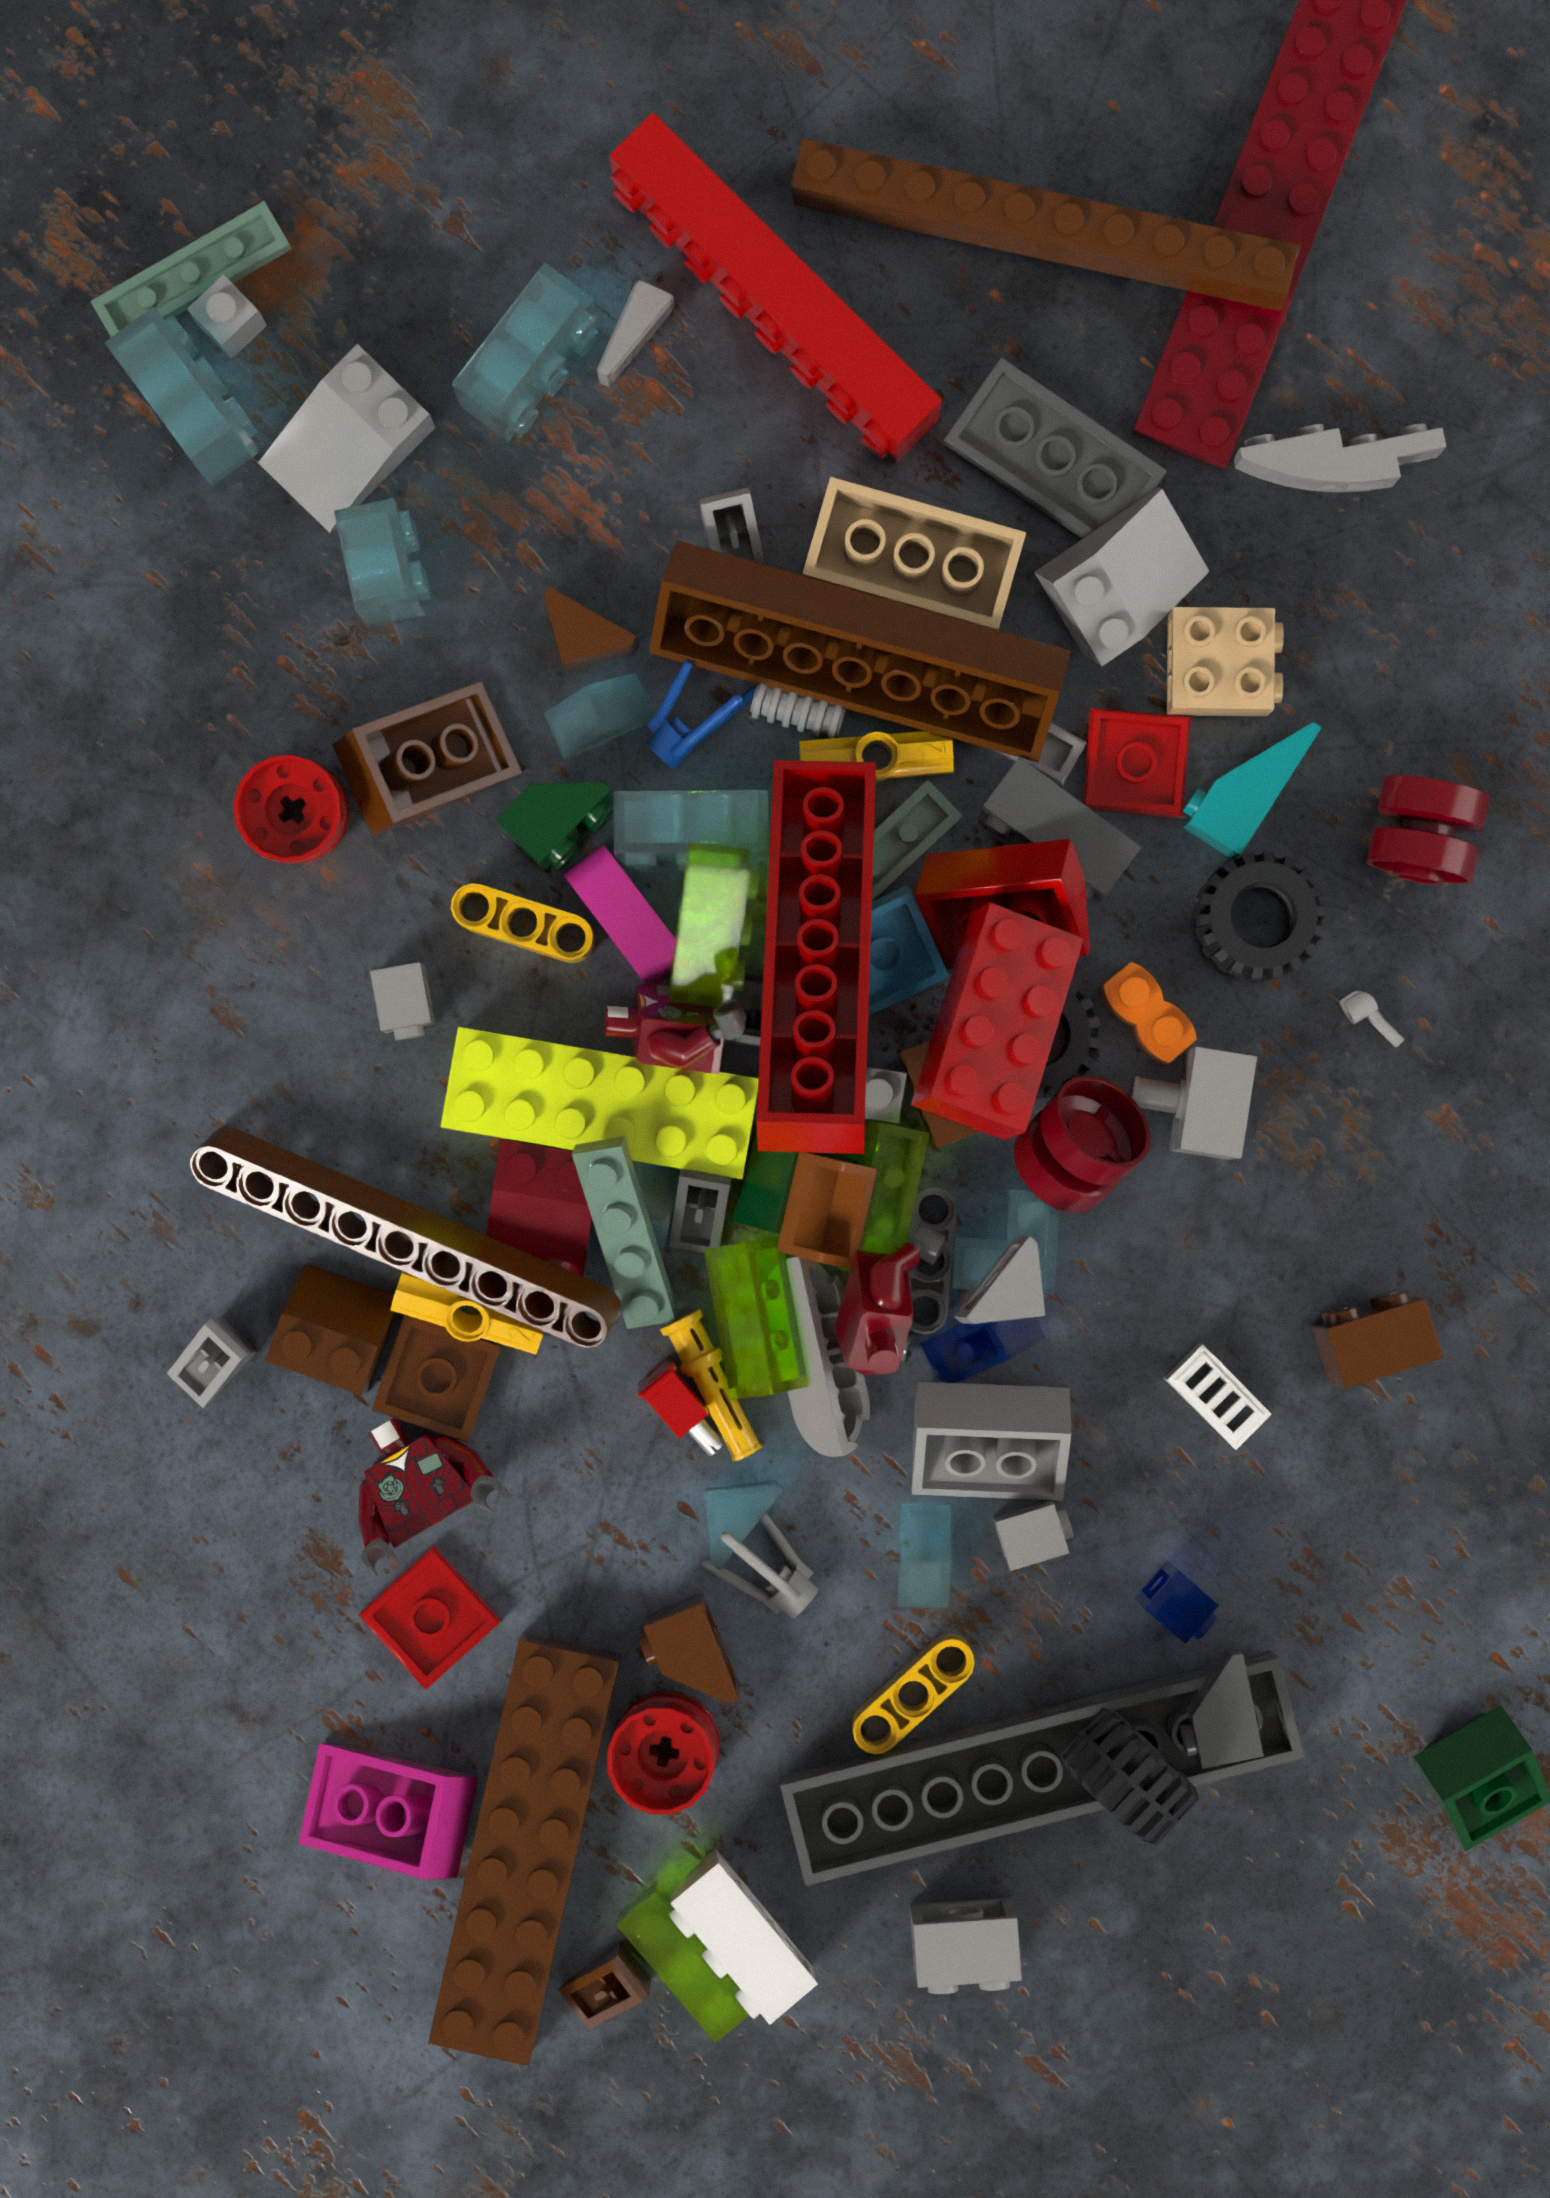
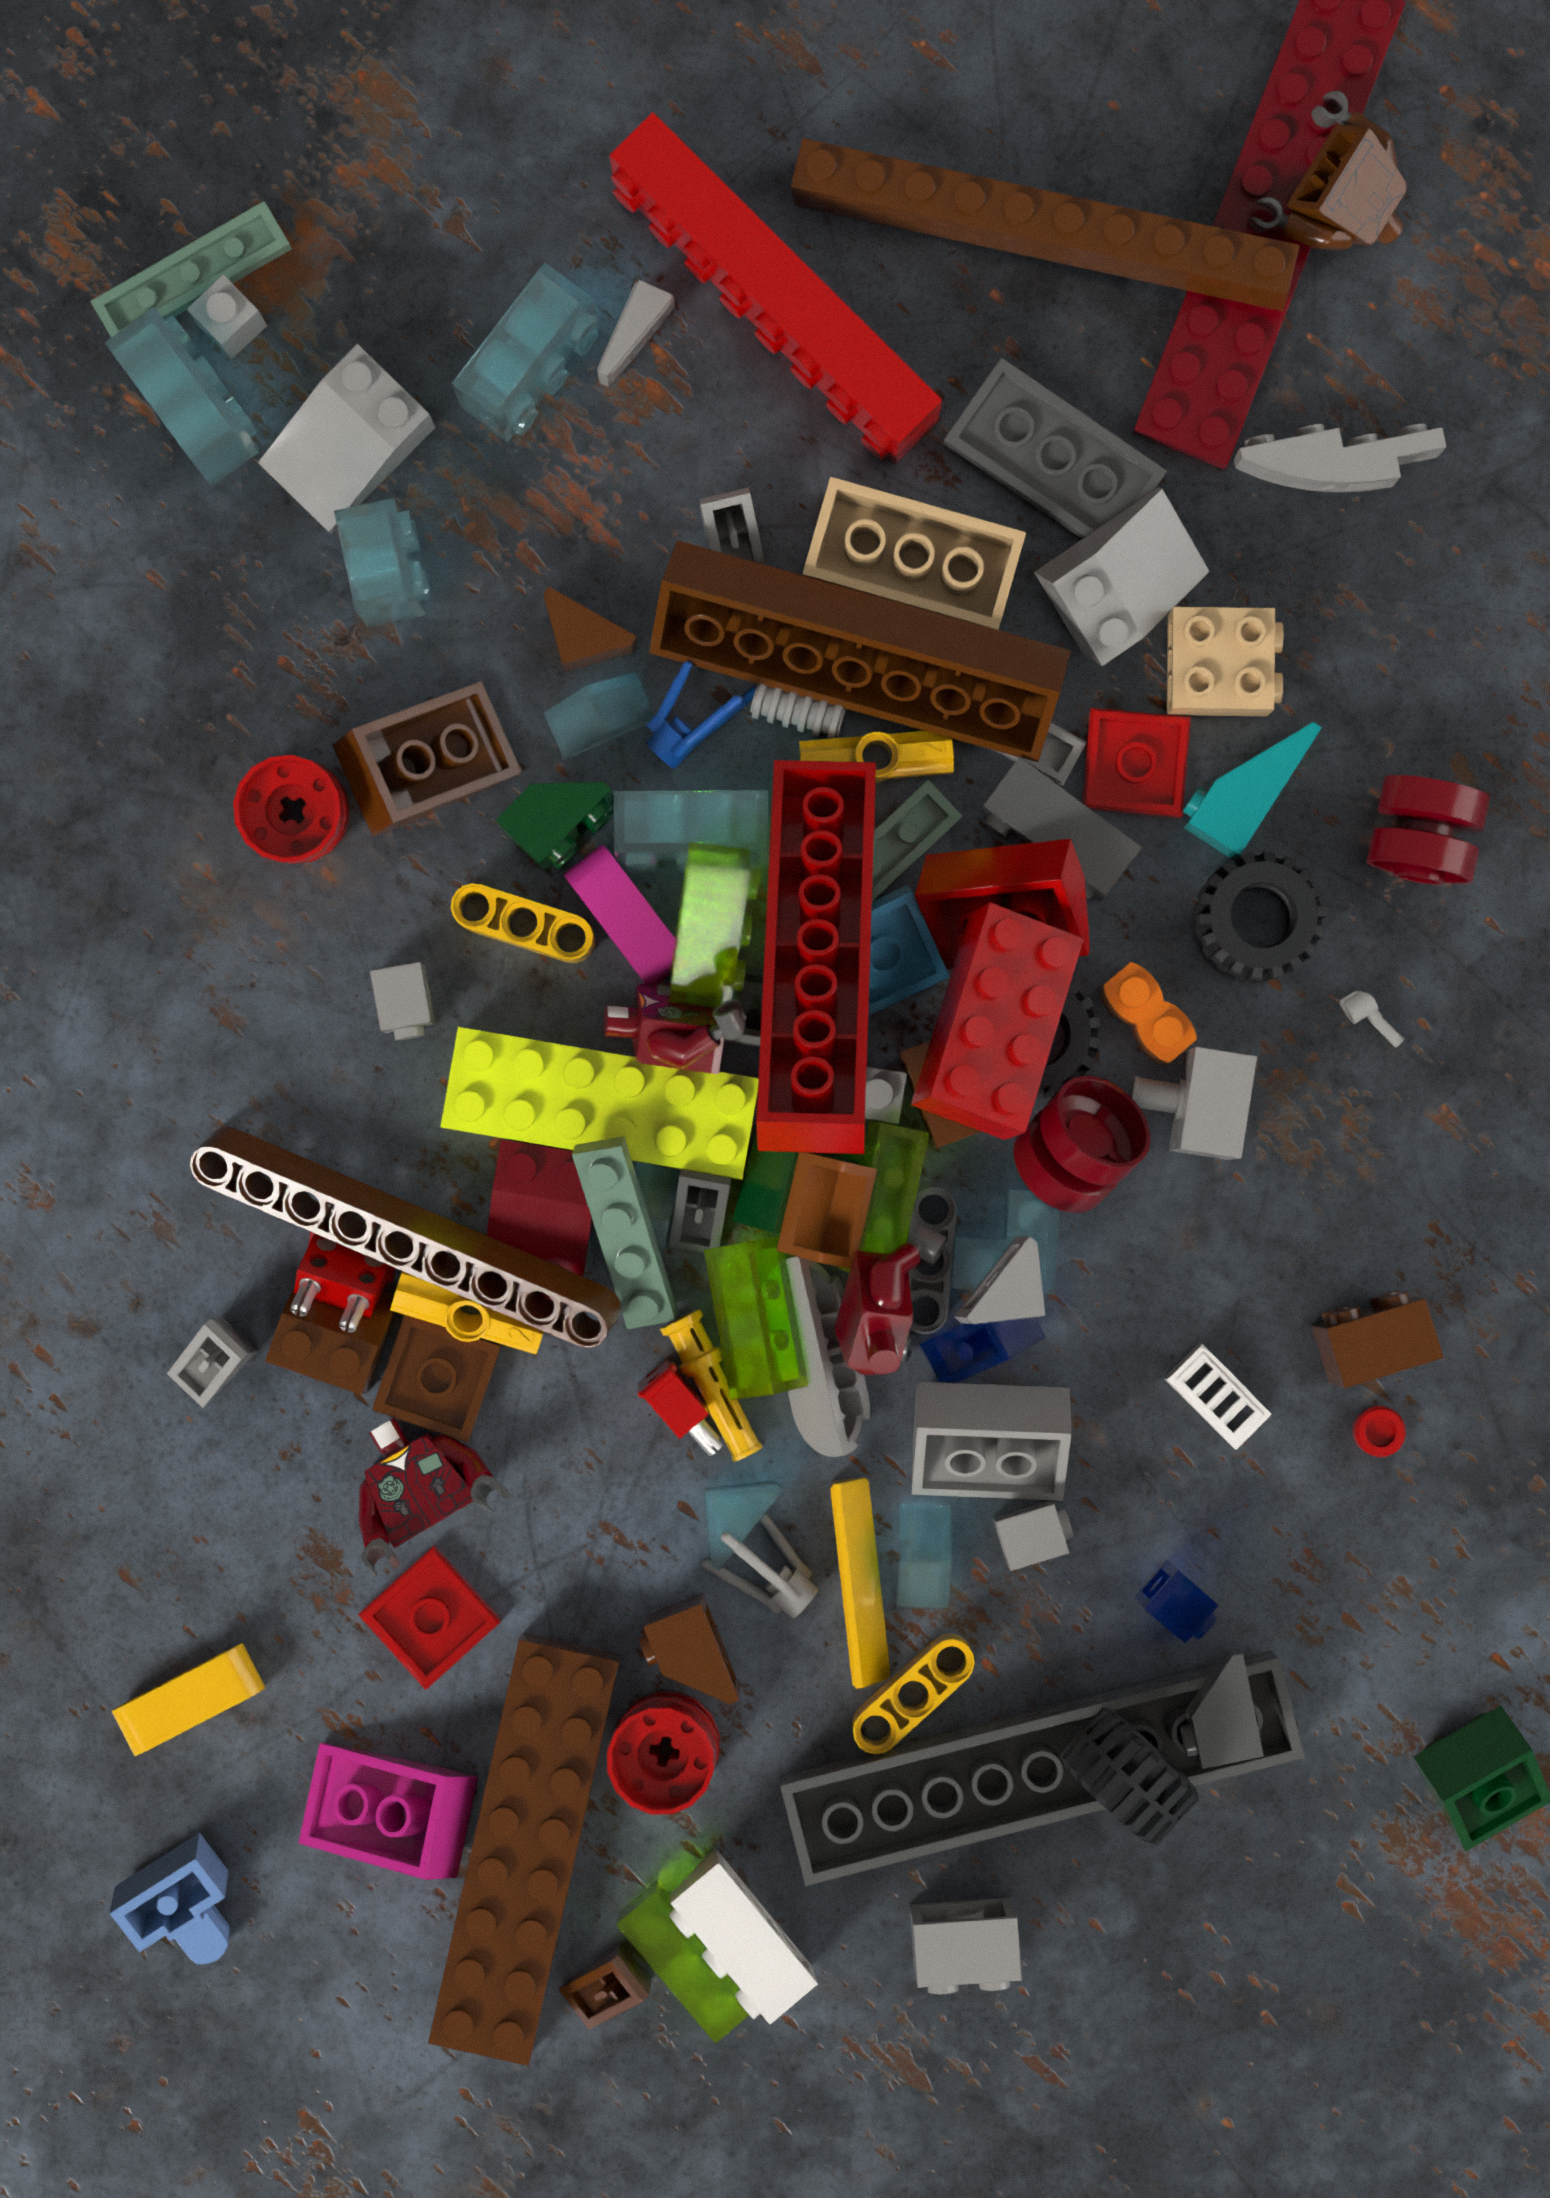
none -> medium blue brick [109,1832,230,1964]
none -> yellow beam [112,1643,266,1756]
none -> red piece [290,1231,395,1333]
none -> yellow slope [830,1477,890,1689]
none -> reddish brown torso [1248,91,1407,250]
none -> red tile [1352,1405,1406,1457]

